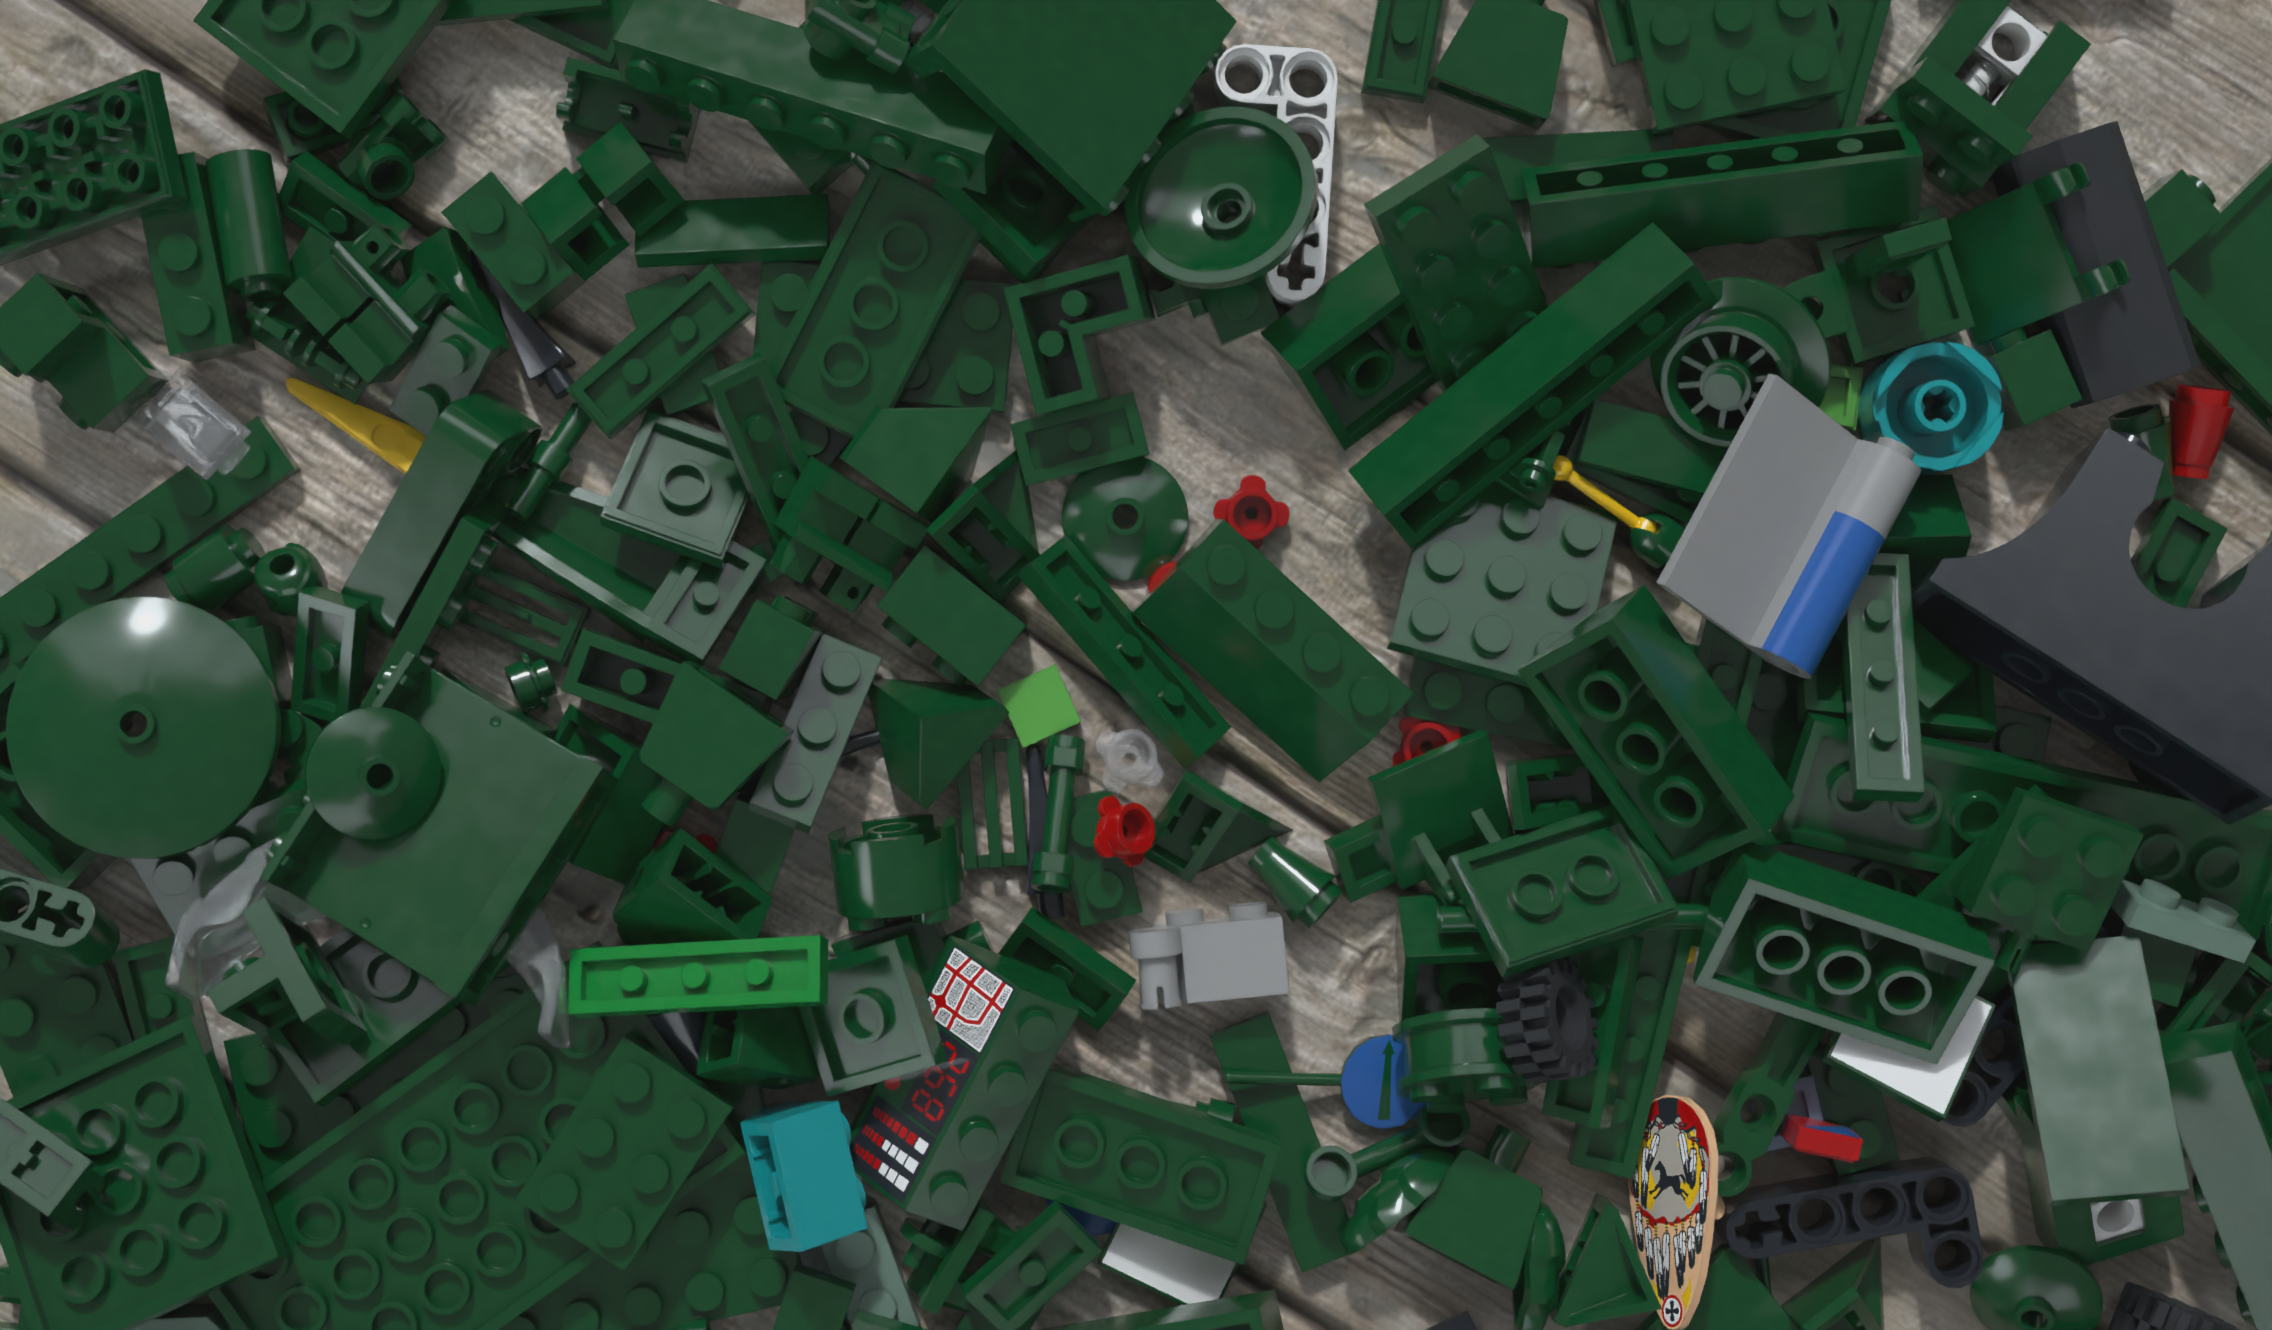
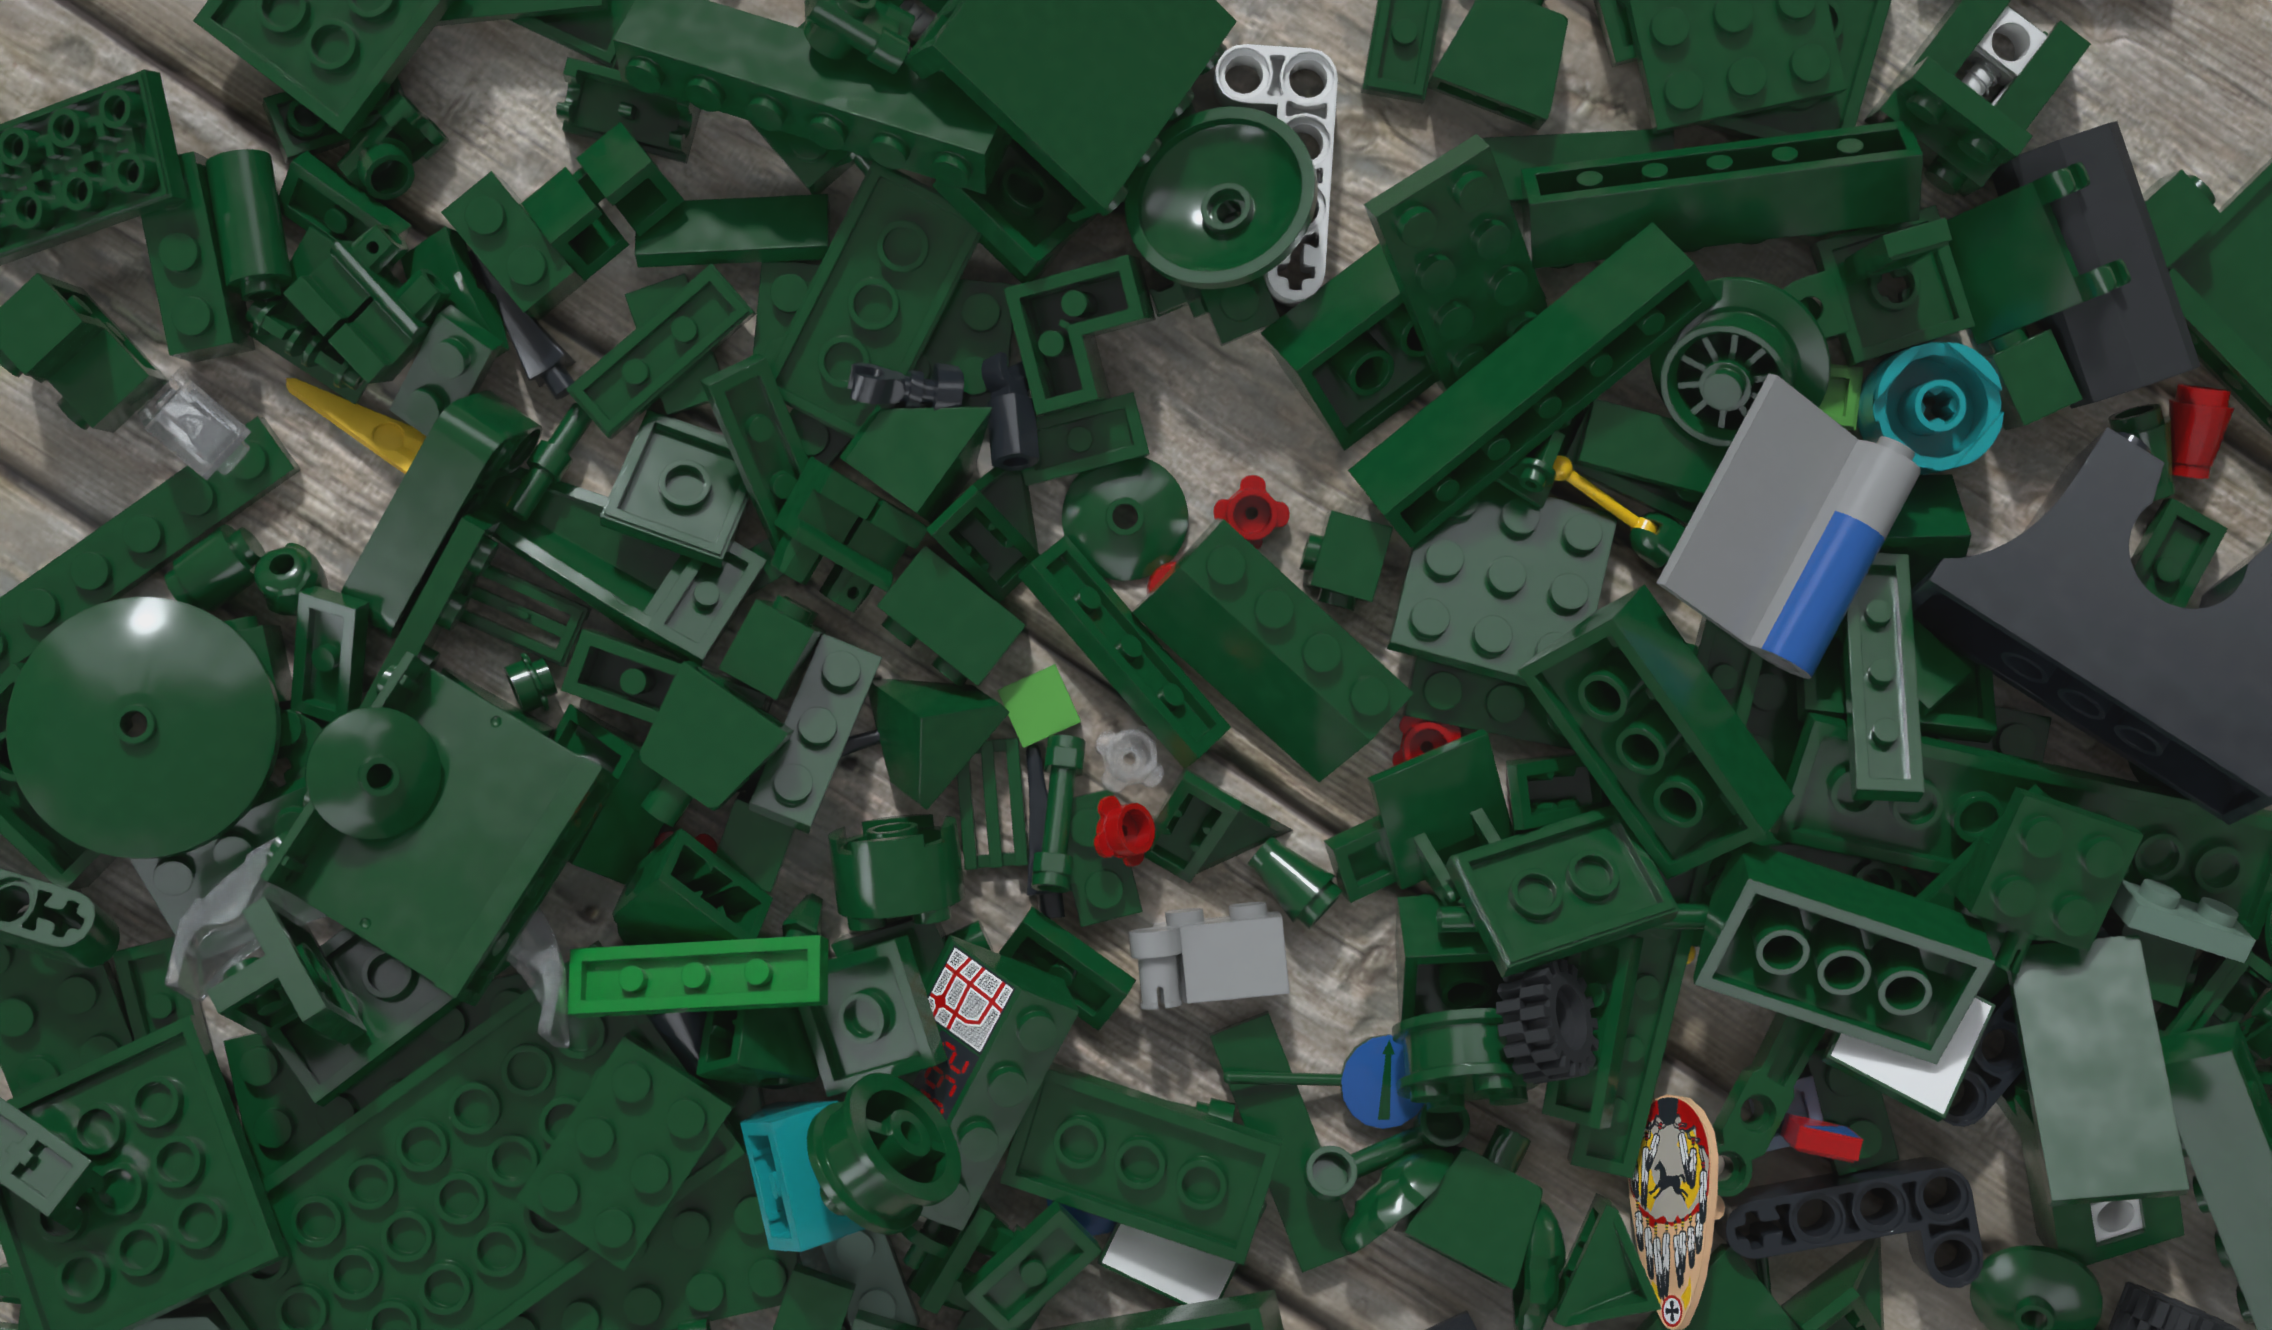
none -> dark green bar [782,893,823,937]
none -> dark green wheel [807,1073,962,1235]
none -> black piece [847,363,964,411]
none -> black bar [981,352,1040,471]
none -> dark green brick [1299,510,1393,611]

